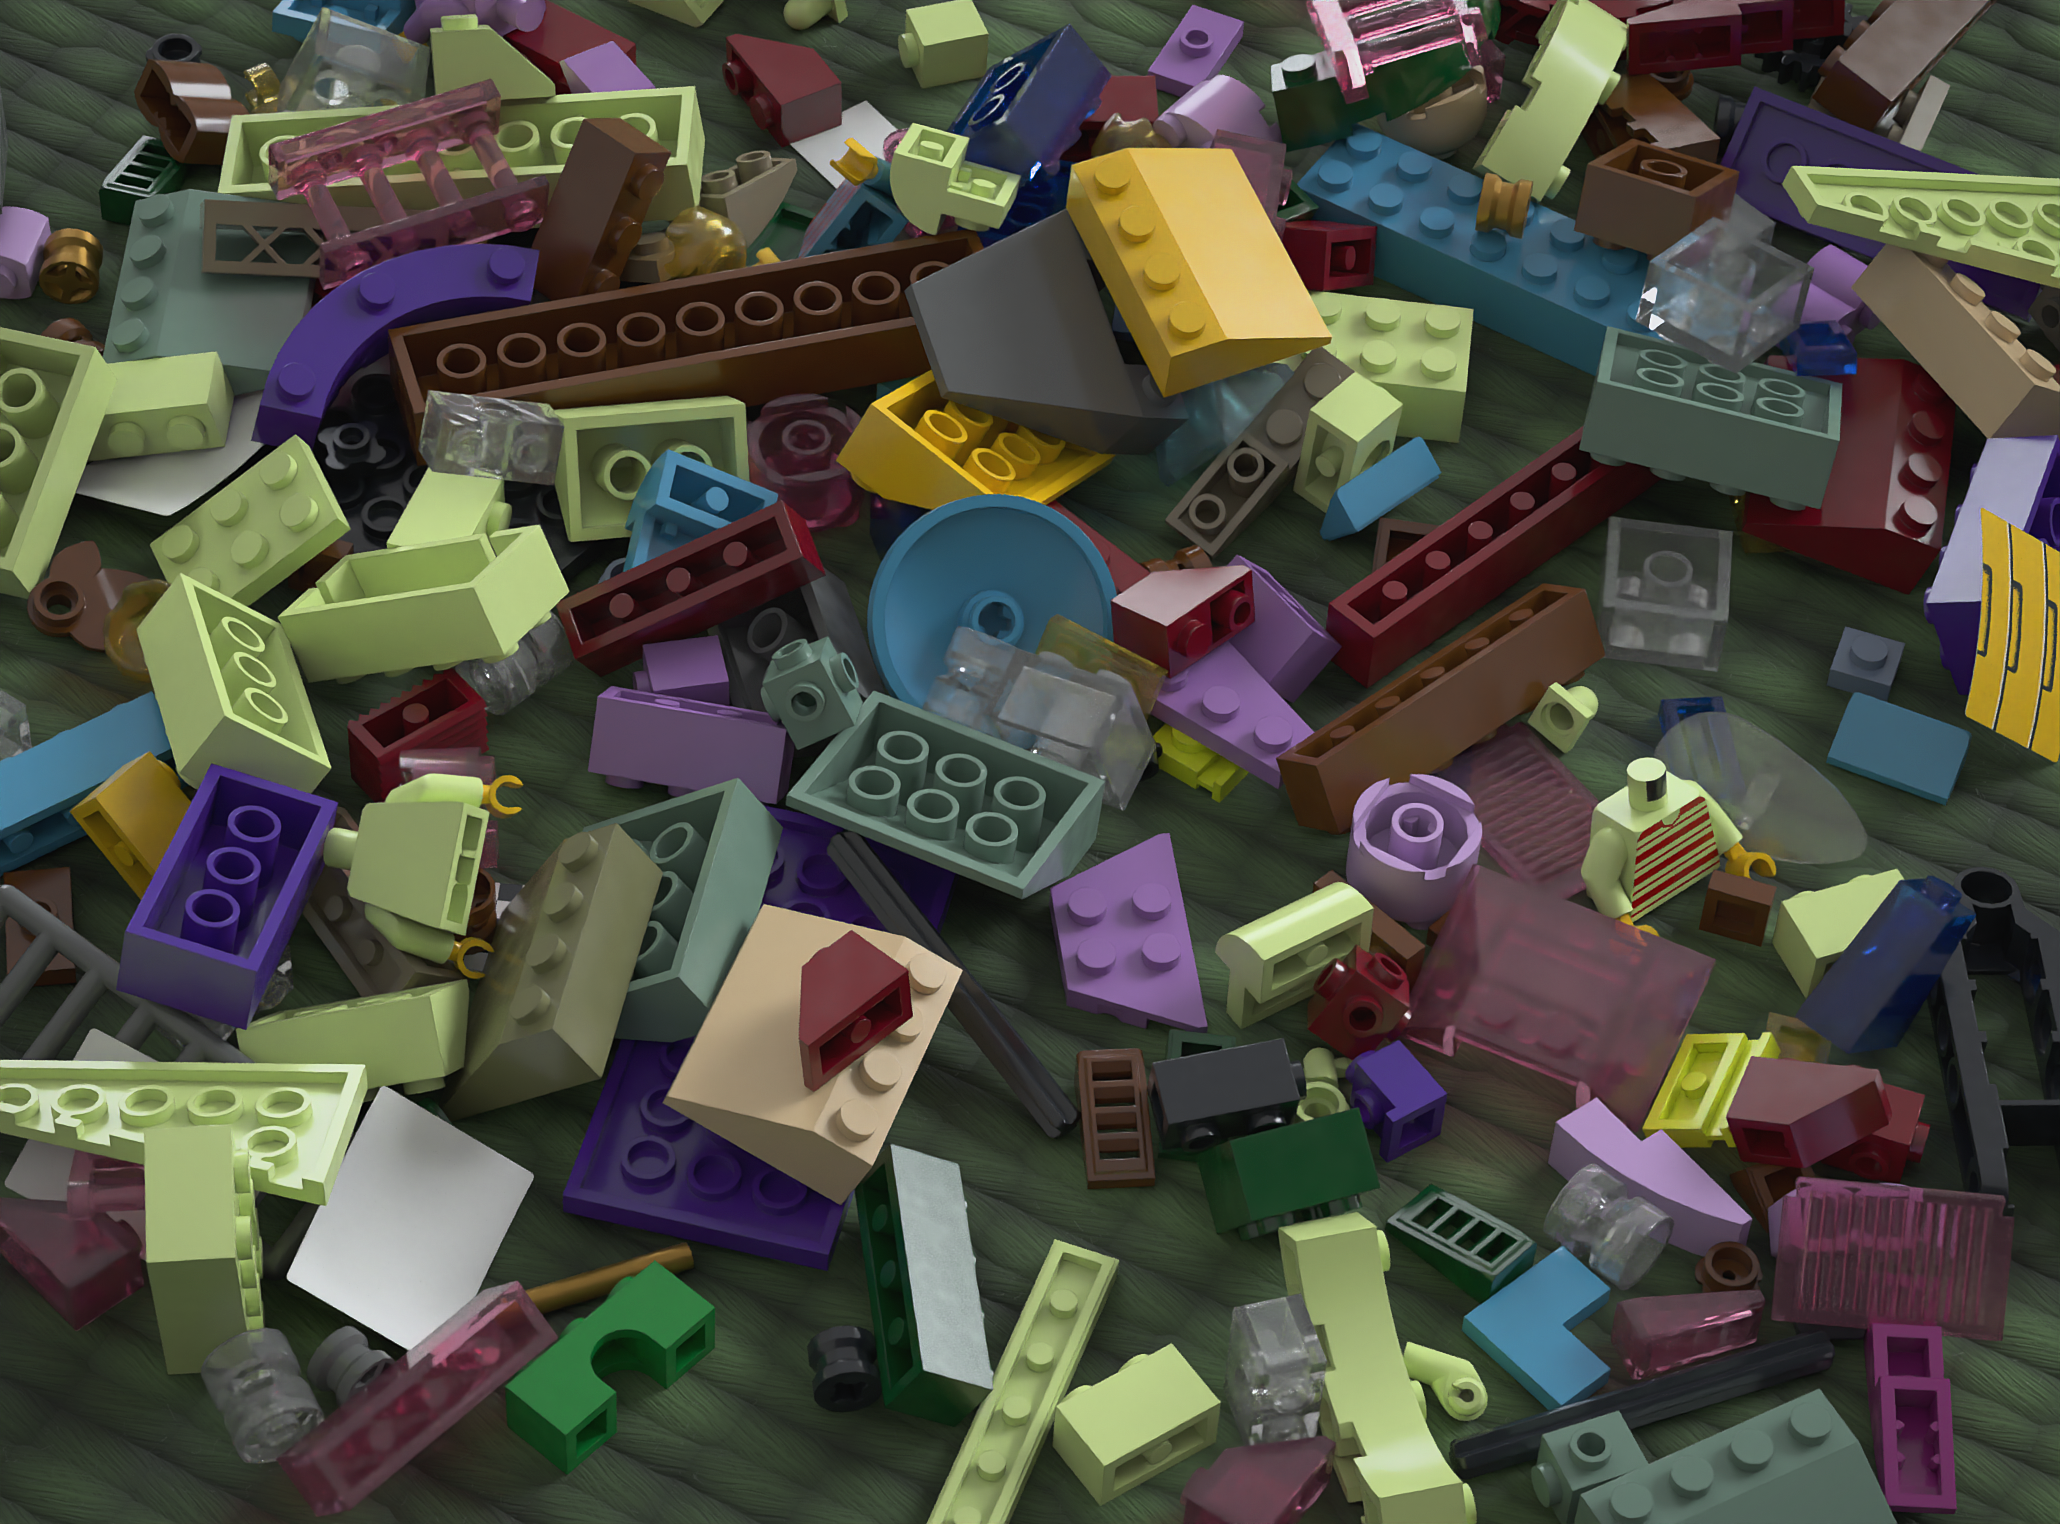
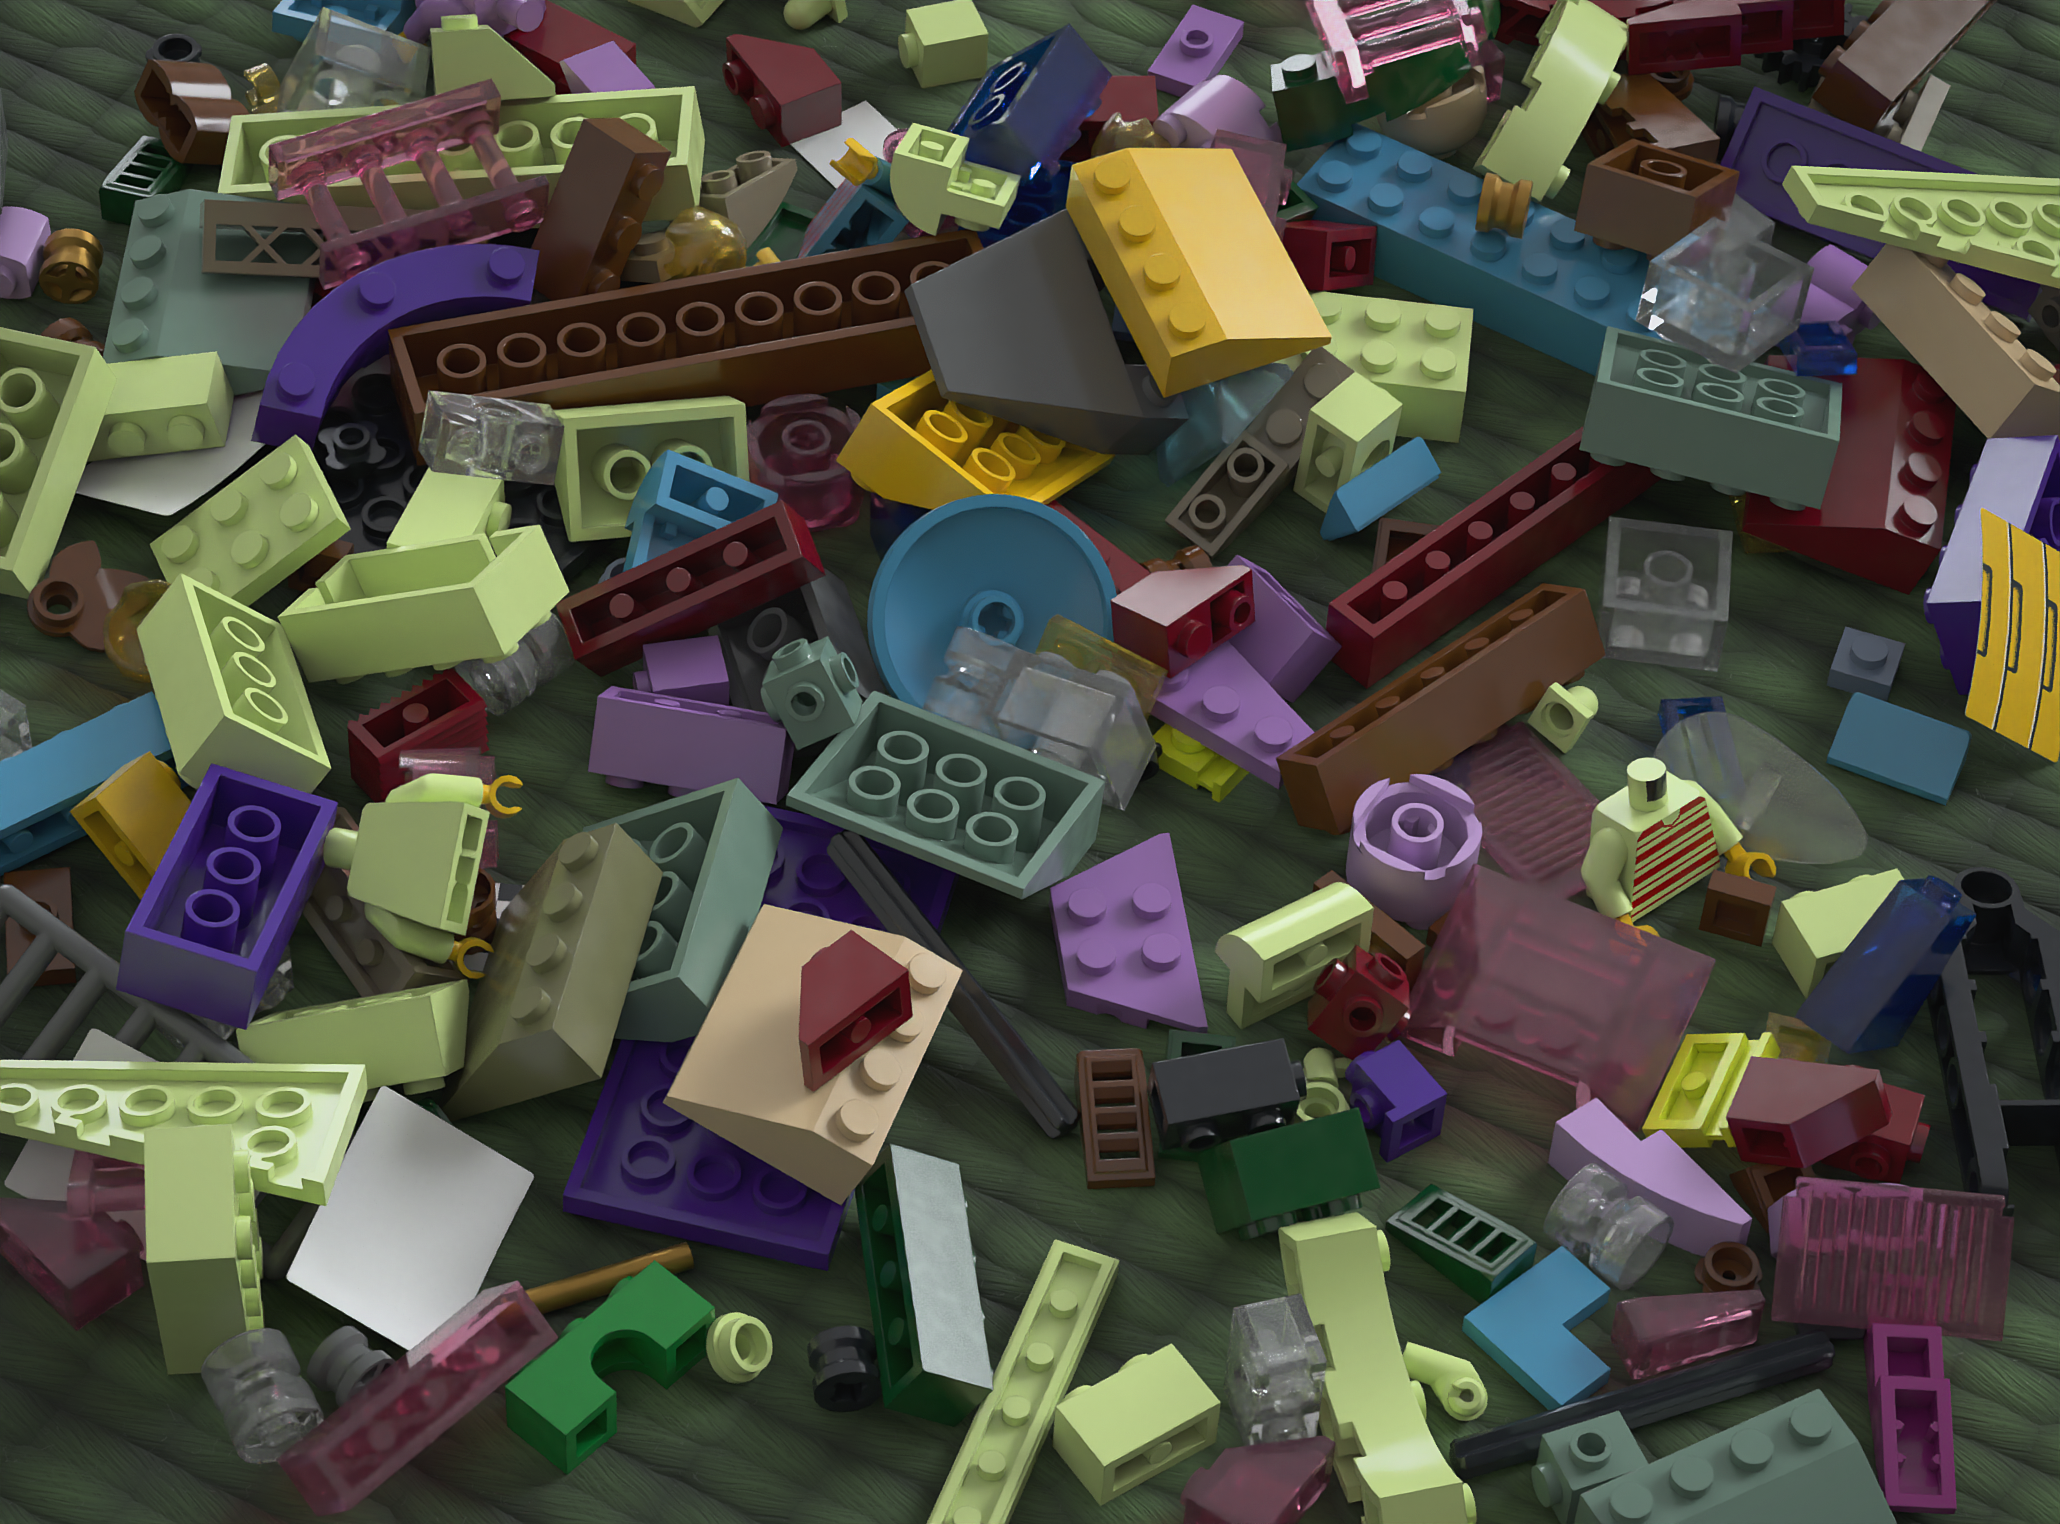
none -> yellowish green plate [706,1312,772,1383]

